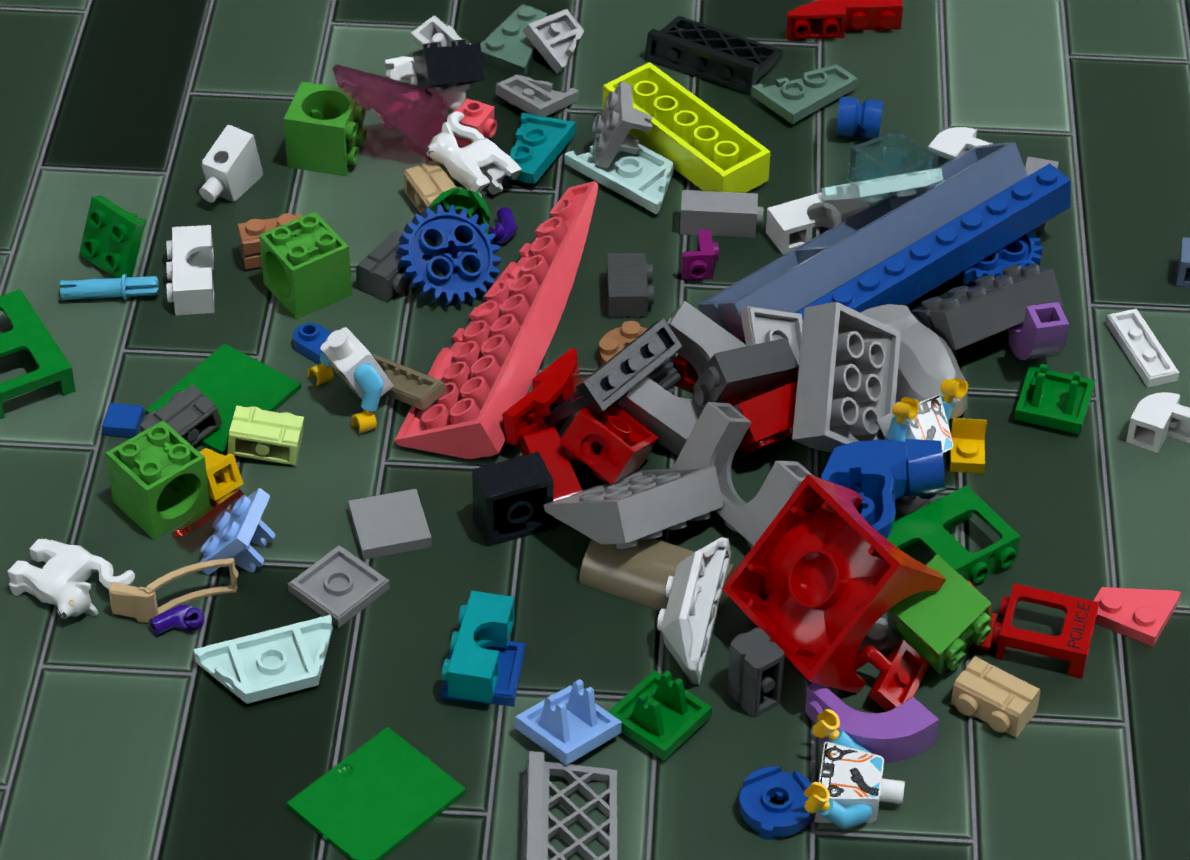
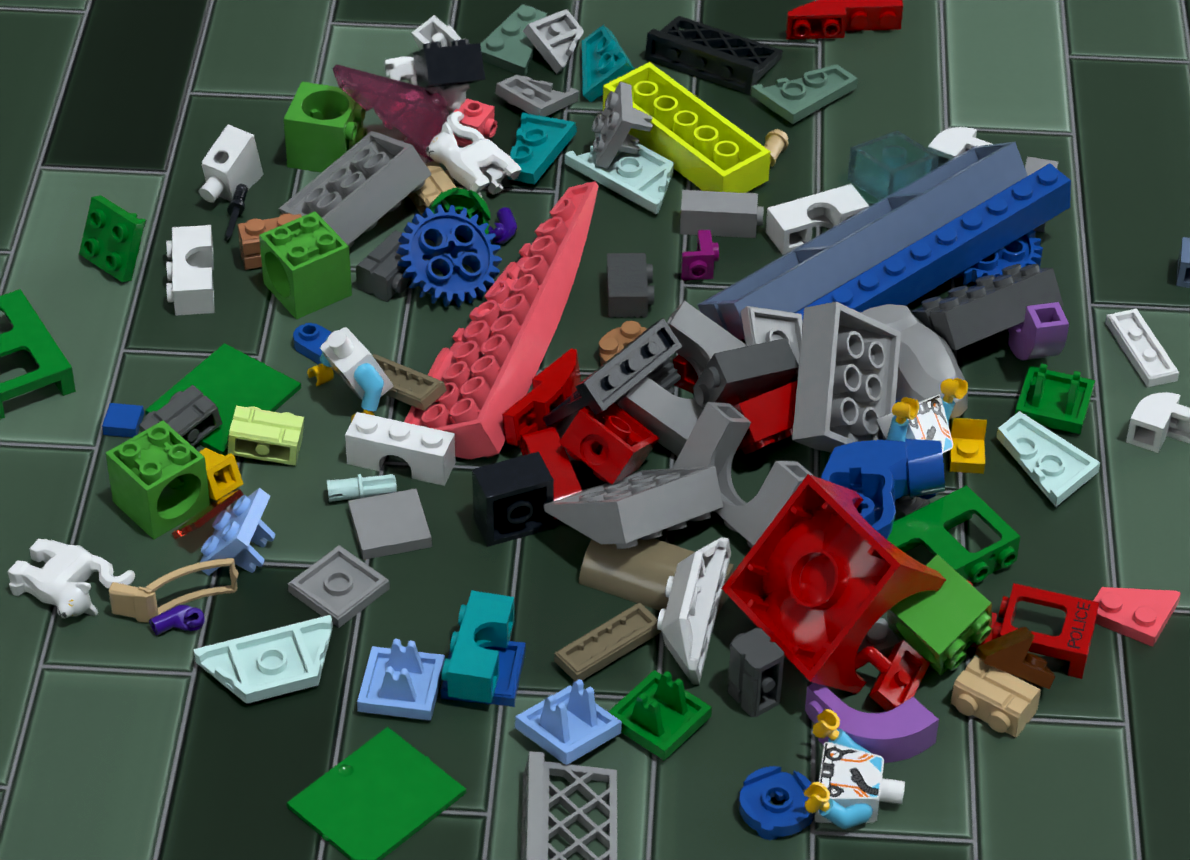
medium azure axle [60,274,159,301] -> none
light aqua wing [821,168,943,202] -> none
blue wheel [836,96,883,140] -> none
none -> black piece [225,184,248,241]
none -> light grey slope [279,131,432,248]
none -> light aqua axle [327,474,397,502]
none -> white arch [345,412,456,486]
none -> light blue plate [357,639,445,721]
none -> dark tan plate [554,602,662,681]
none -> teal wing [582,25,635,102]
none -> tan pin [764,129,789,167]
none -> reddish brown slope [975,627,1055,689]
none -> light aqua wing [997,411,1100,507]

